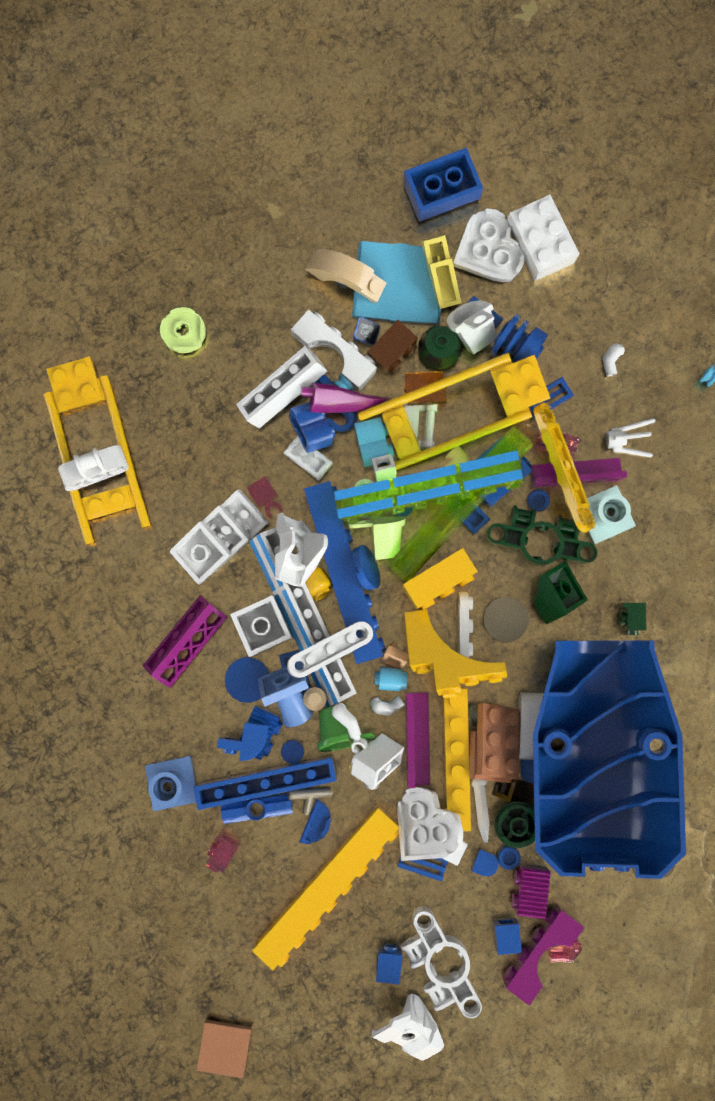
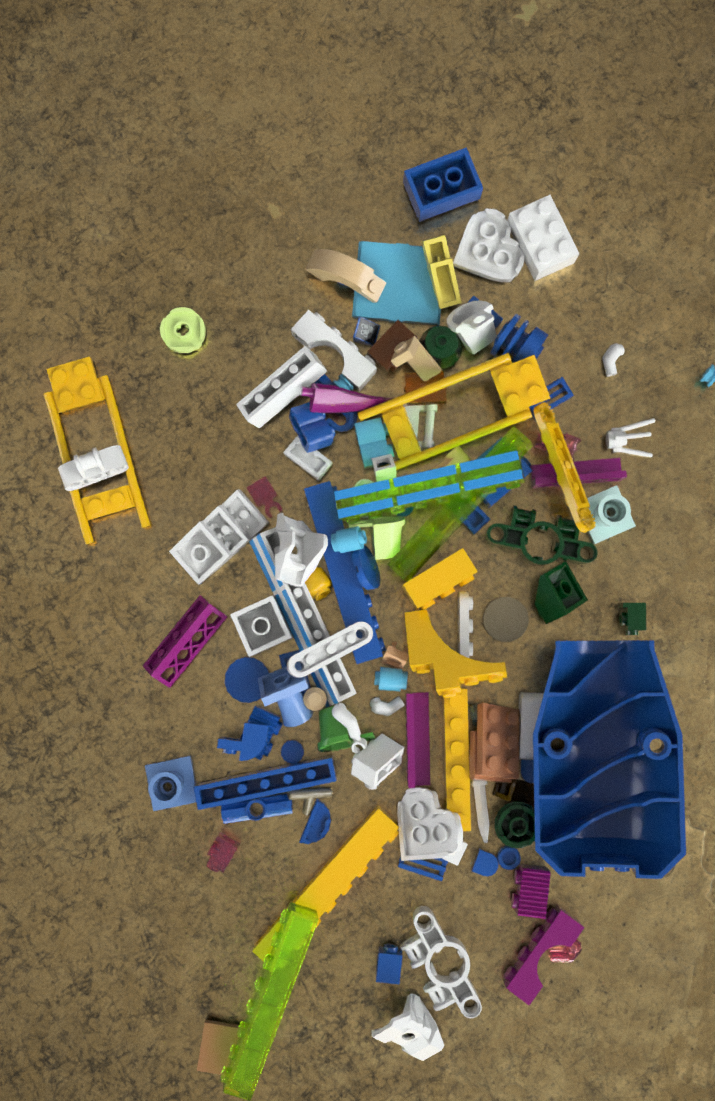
blue panel [493,918,521,955] -> none
blue tile [526,489,550,512] -> none
none -> clear neon green brick [220,902,319,1101]
none -> medium azure brick [331,526,367,553]
none -> tan bracket [391,336,442,381]

